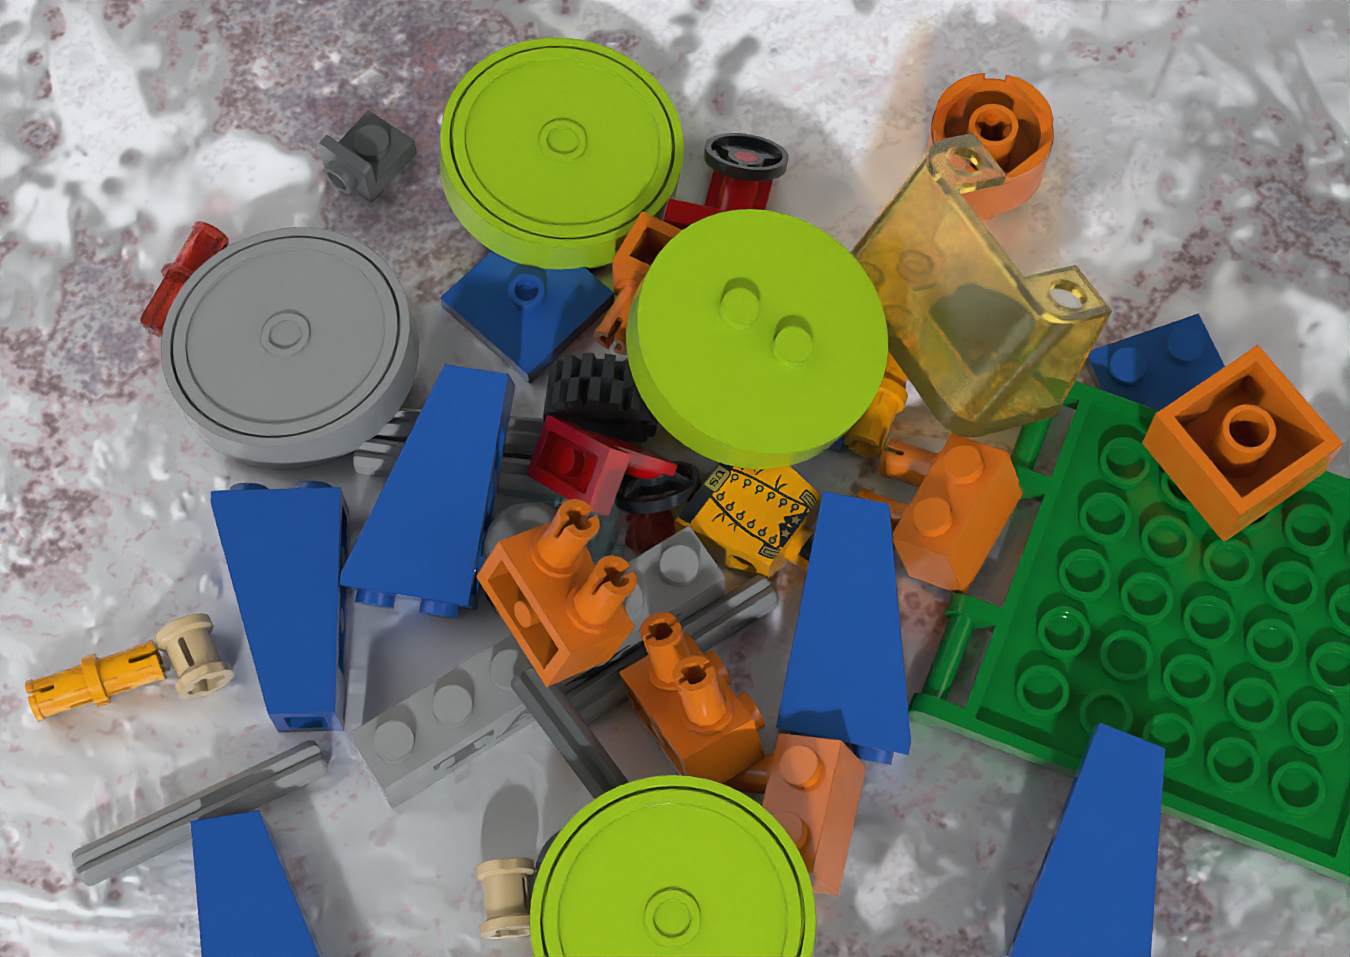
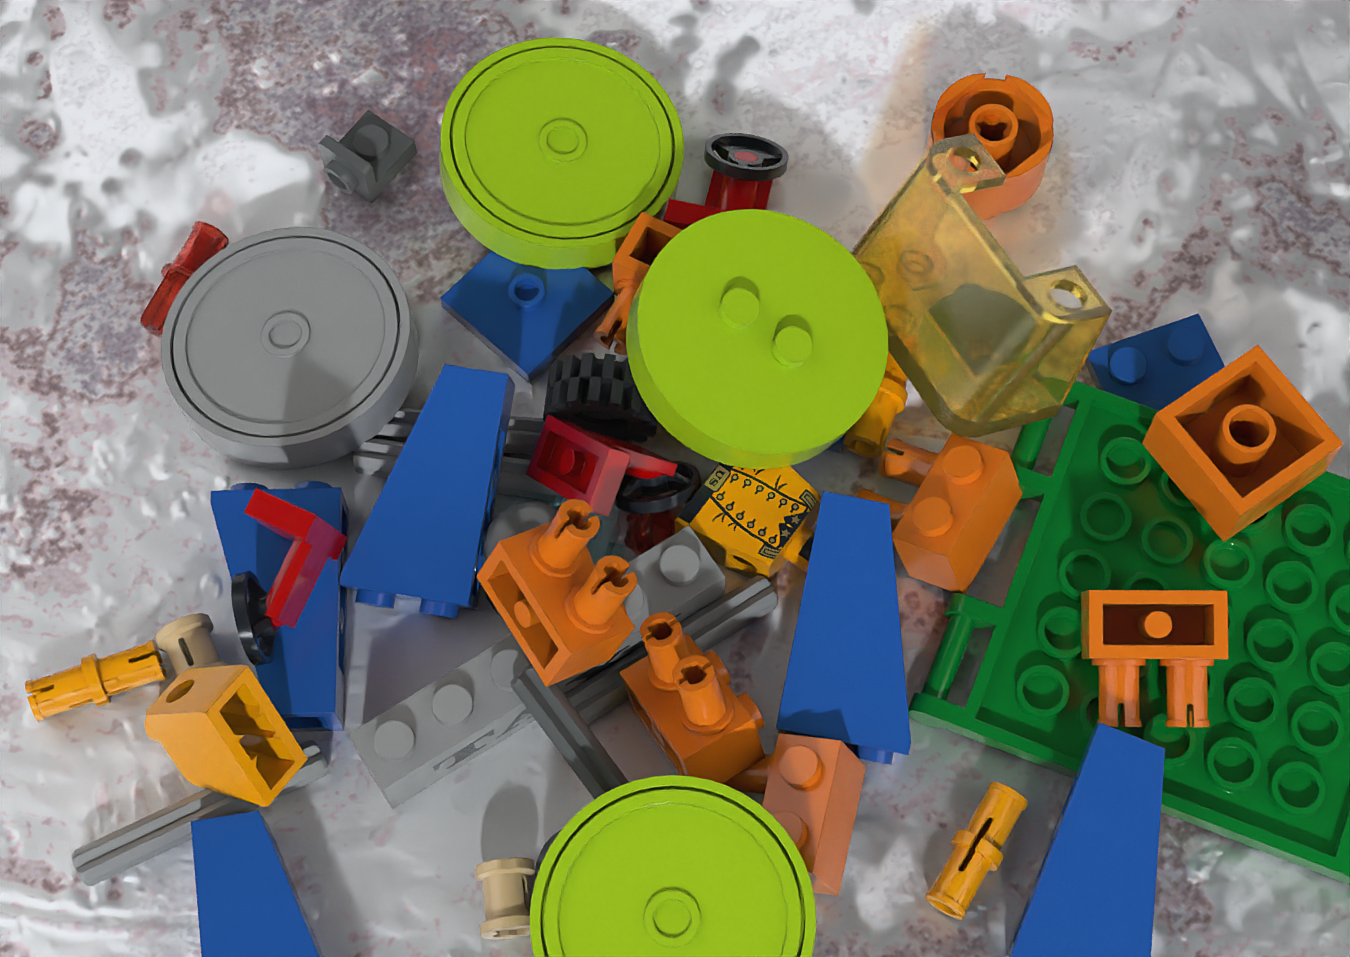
none -> light orange torso [145,665,308,807]
none -> red piece [231,488,348,666]
none -> light orange pin [925,781,1028,920]
none -> orange brick [1081,590,1228,727]

